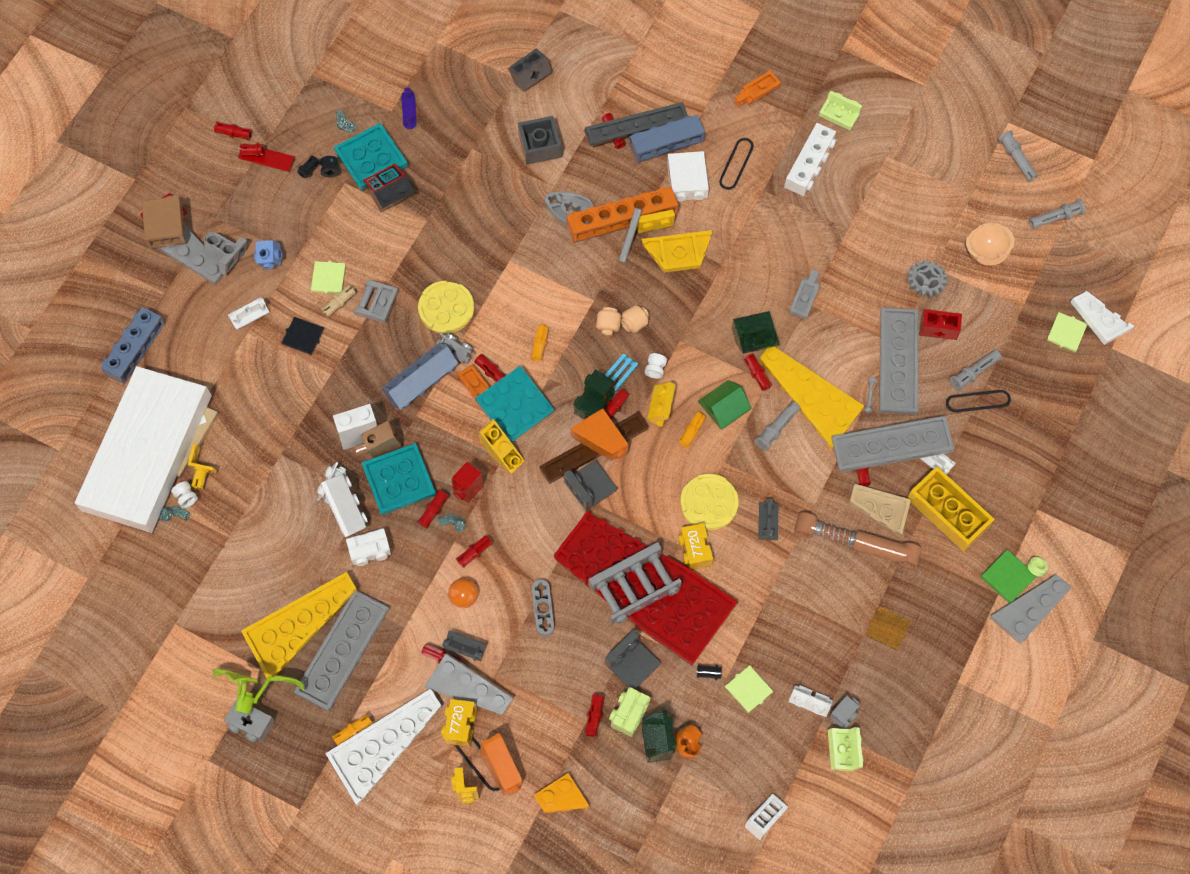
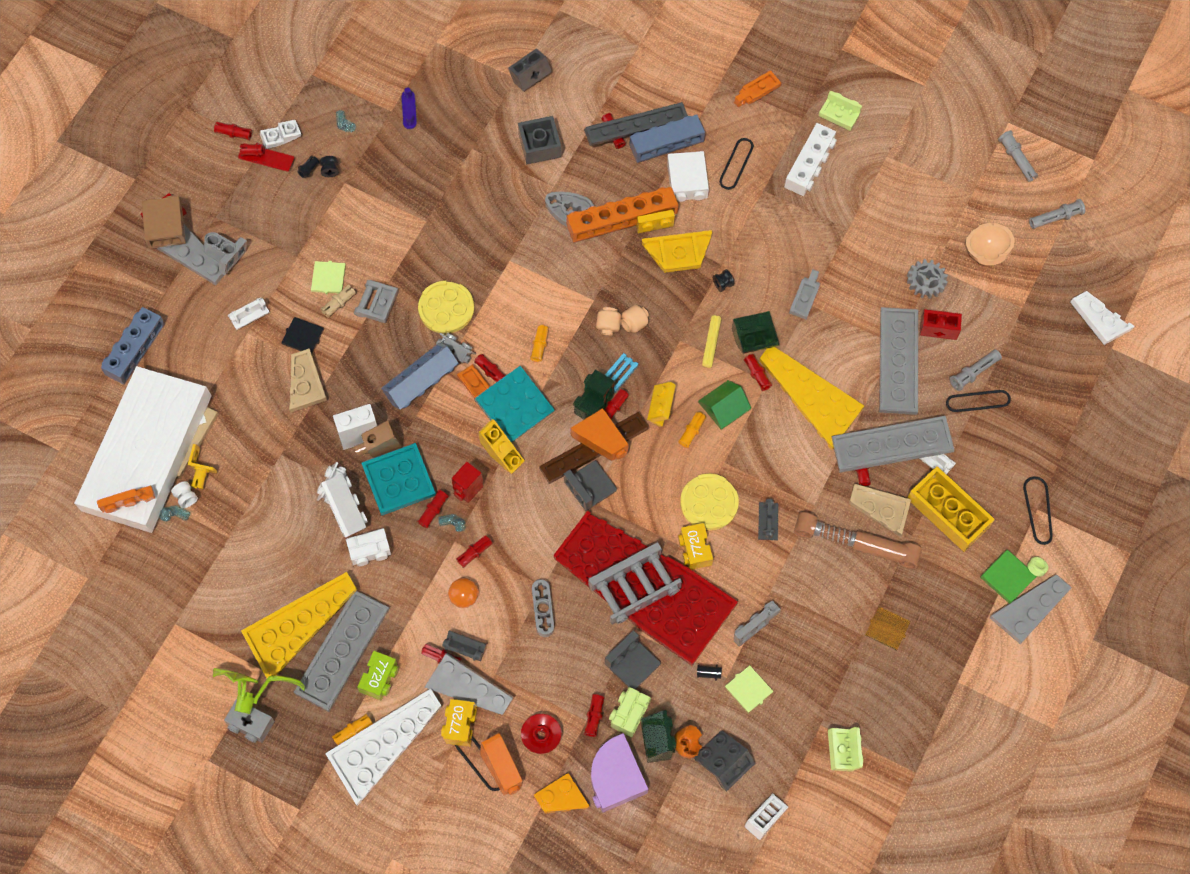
medium blue brick [254,240,282,269] -> none
teal plate [333,123,408,191] -> none
black slope [363,164,414,212] -> none
yellow bracket [451,767,479,804] -> none
light grey bar [619,207,642,262] -> none
white wheel [644,353,667,379] -> none
light grey pin [754,401,800,451] -> none
white hinge [789,685,833,717] -> none
light grey brick [829,695,860,729] -> none
light grey hinge [864,377,876,413] -> none
yellowish green piece [1047,312,1087,352] -> none
none -> orange hinge [97,485,155,513]
none -> white slope [260,120,301,149]
none -> tan wing [289,349,327,412]
none -> lime brick [357,651,399,701]
none -> red dish [521,714,562,754]
none -> lavender brick [591,733,648,813]
none -> dark grey bracket [694,731,755,792]
none -> light yellow axle [702,315,721,368]
none -> black wheel [712,269,735,292]
none -> light grey hinge [734,601,780,646]
none -> black piece [1023,476,1053,545]

